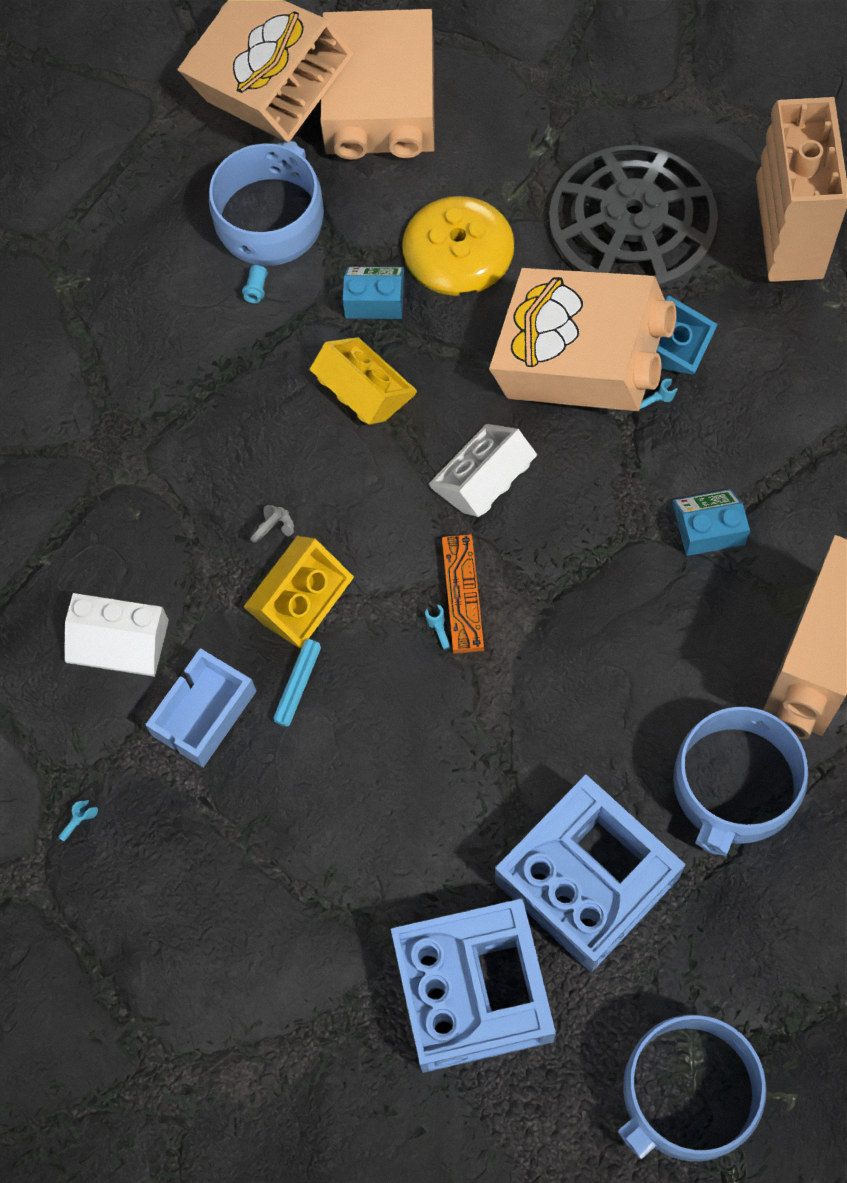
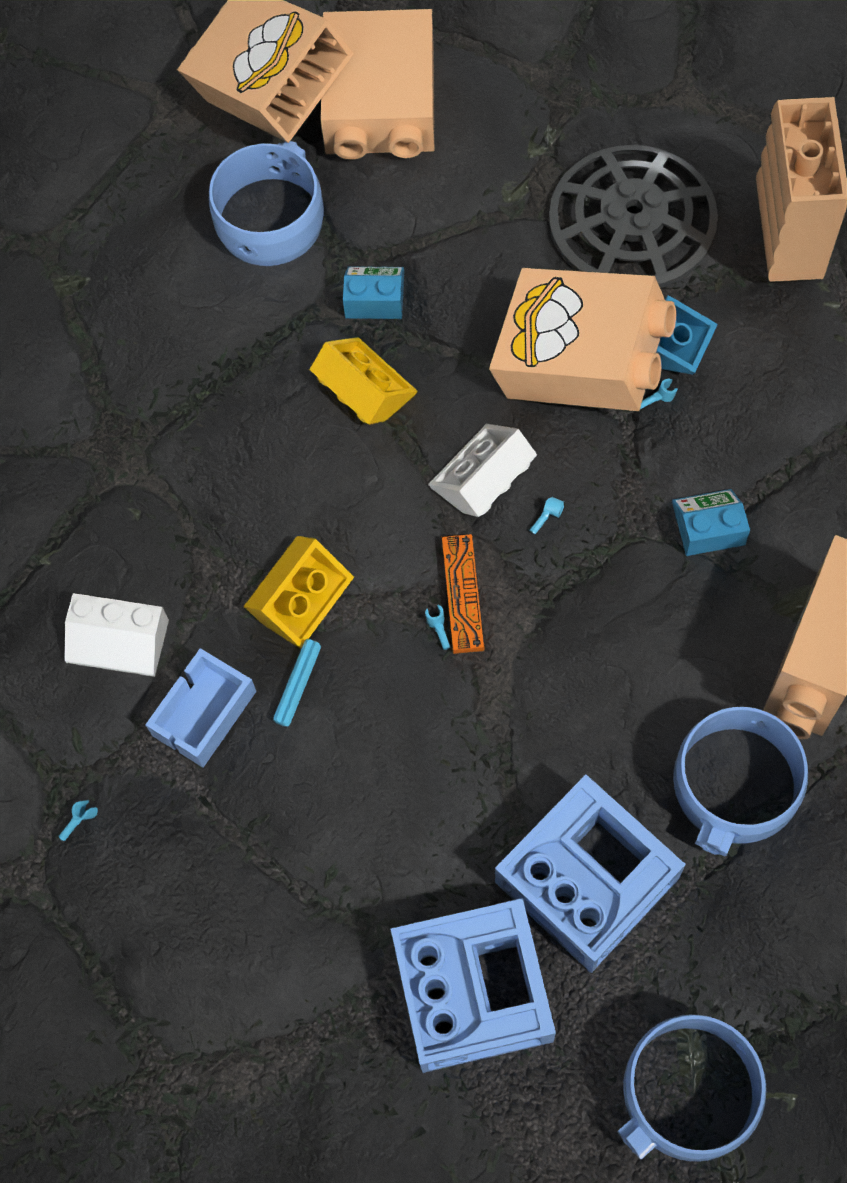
medium azure pin [242,265,268,303] -> none
light grey piece [250,505,294,543] -> none
yellow brick [402,196,514,296] -> none
none -> medium azure hand [530,497,564,534]

